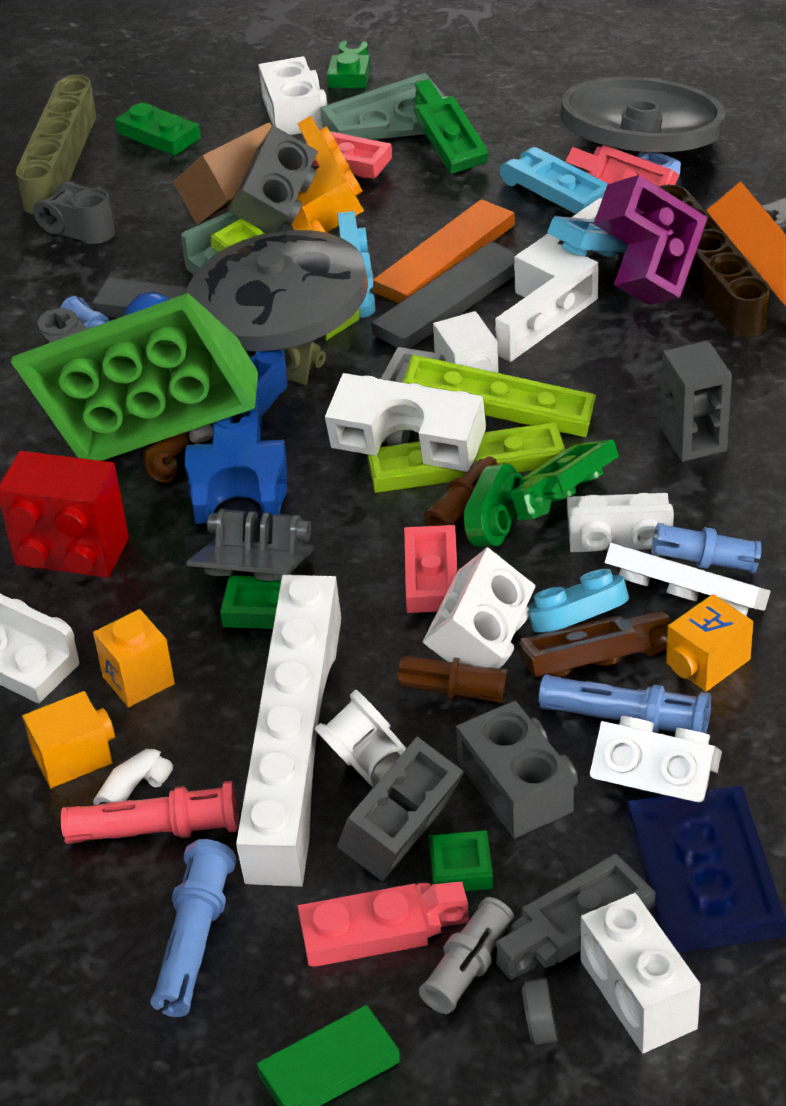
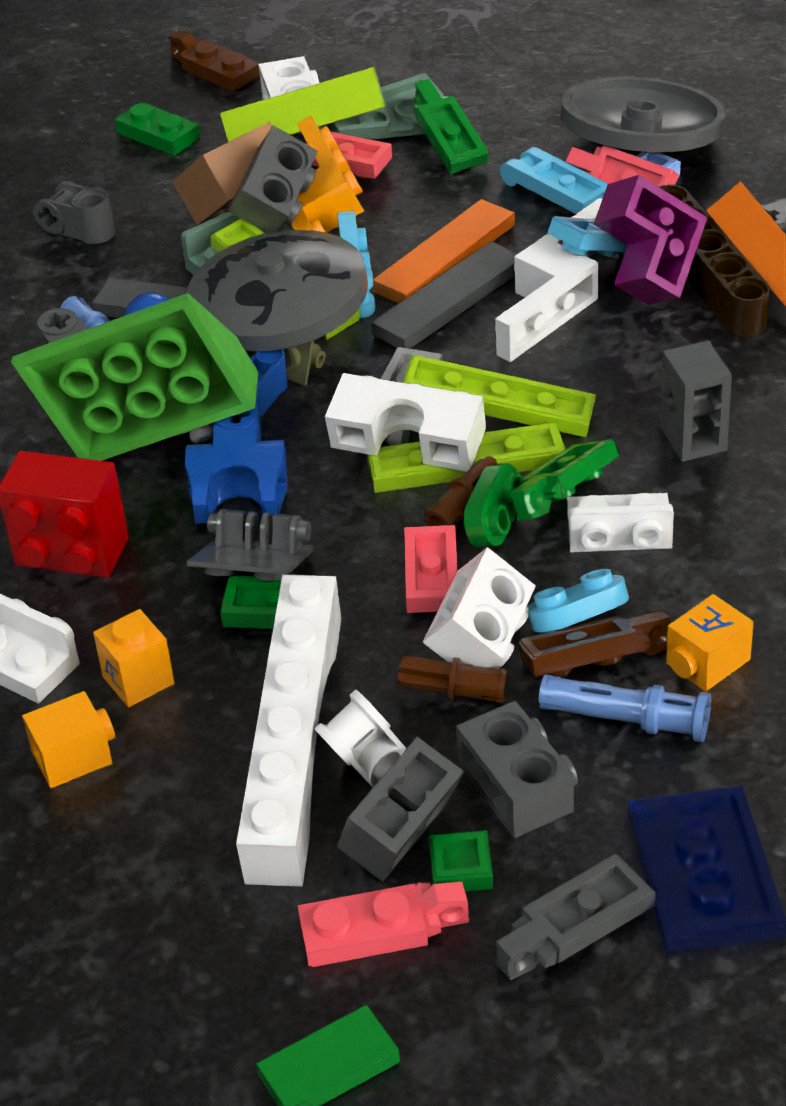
olive beam [16,75,96,214] -> none
coral pin [61,780,239,844] -> none
white arm [93,749,173,805] -> none
reddish brown arm [143,433,189,484] -> none
medium blue pin [150,839,237,1017] -> none
green plate [327,41,371,88] -> none
light grey pin [419,897,515,1014] -> none
white brick [433,311,499,373] -> none
dark grey tile [522,978,558,1046] -> none
white brick [581,893,701,1054] -> none
white bracket [590,716,722,803] -> none
white plate [605,543,771,616] -> none
medium blue pin [651,522,761,574] -> none
none -> reddish brown hinge [168,30,260,92]
none -> lime tile [220,67,386,142]

